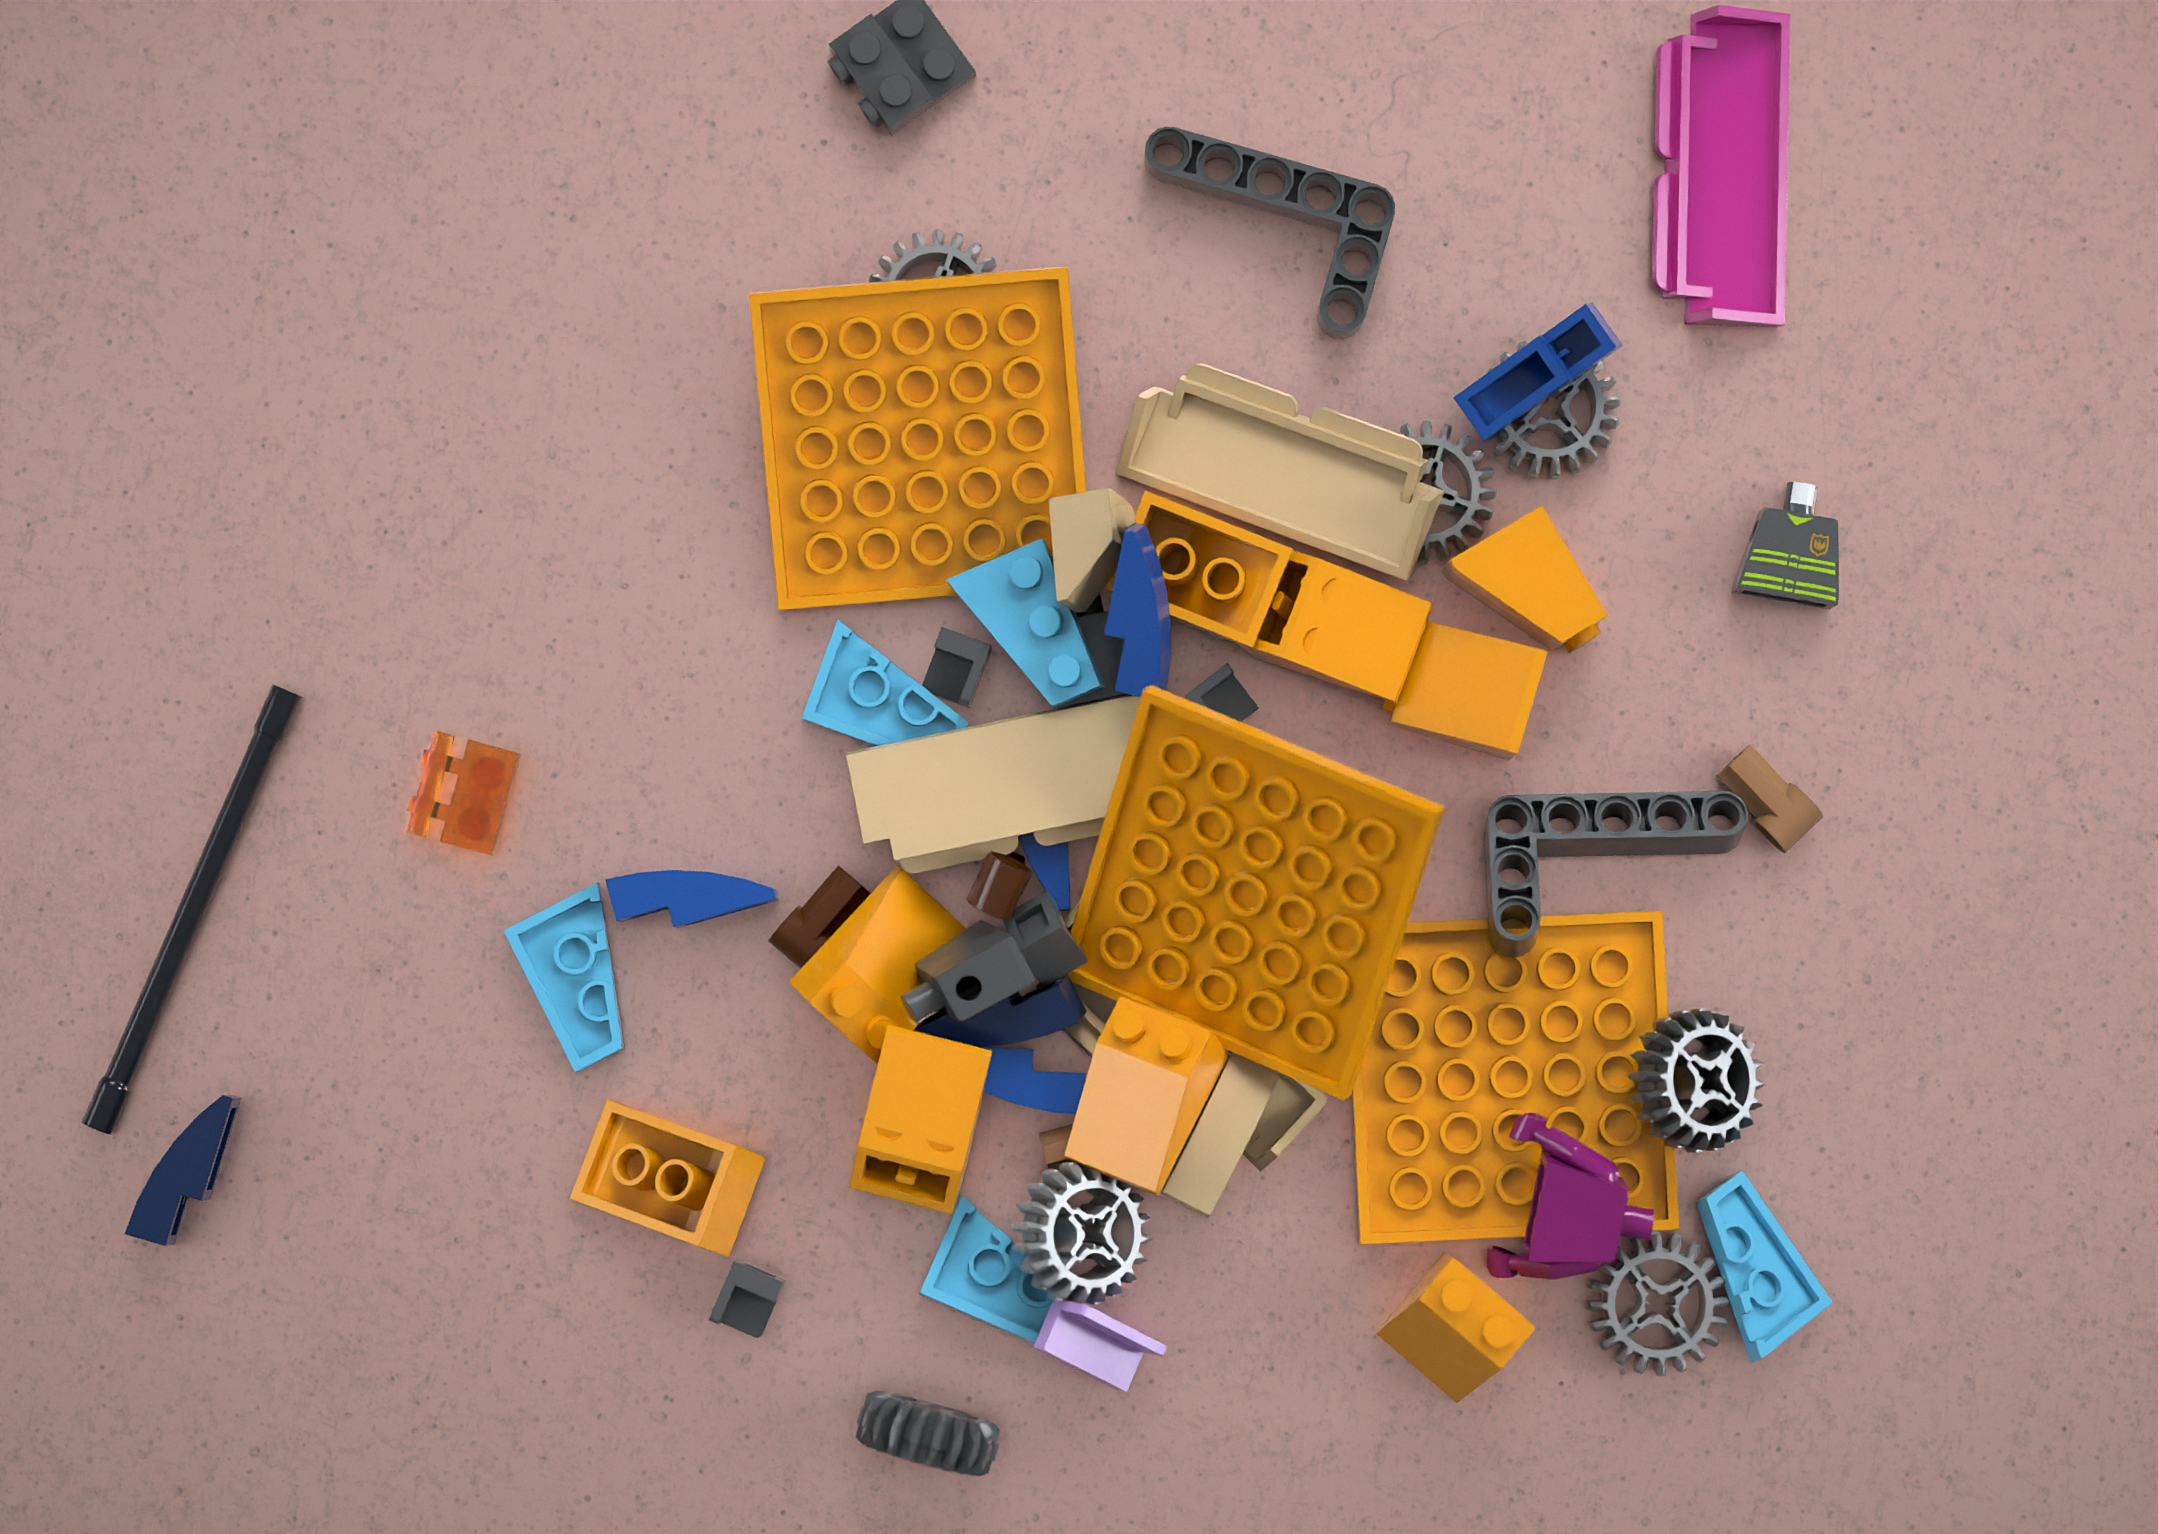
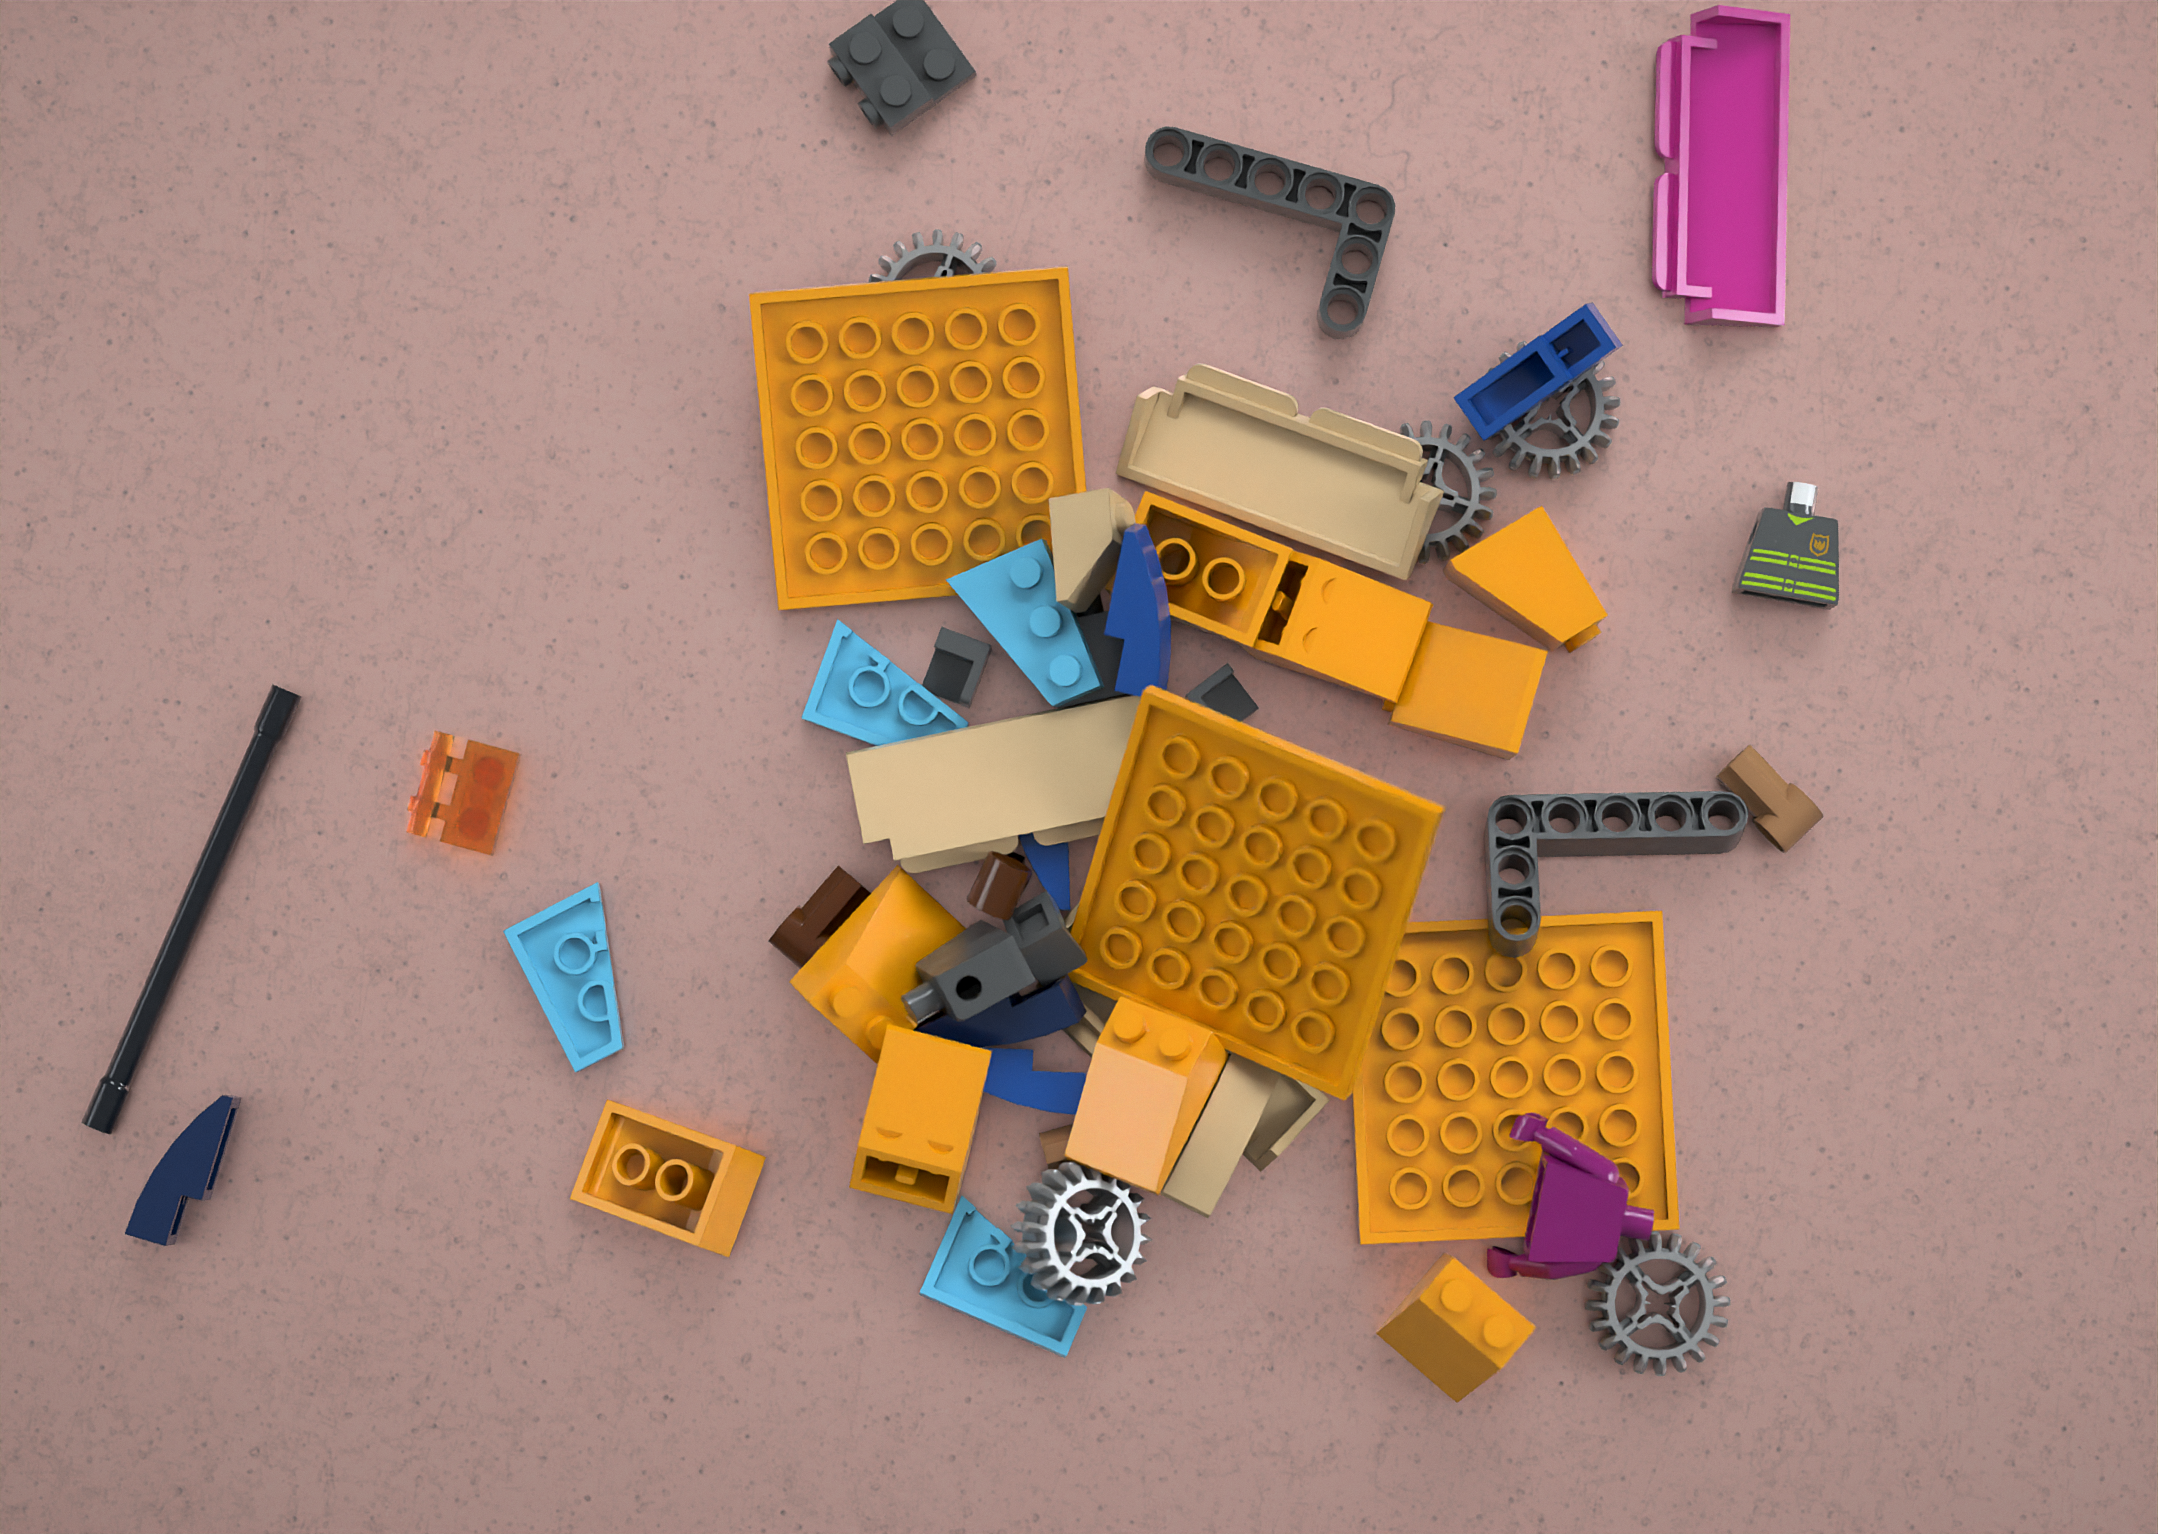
blue slope [605,870,779,928] -> none
dark grey panel [709,1259,786,1338] -> none
dark grey gear [855,1391,1000,1476] -> none
lavender panel [1033,1300,1167,1392] -> none
dark grey gear [1626,1008,1766,1153] -> none
medium azure wing [1696,1171,1833,1363] -> none

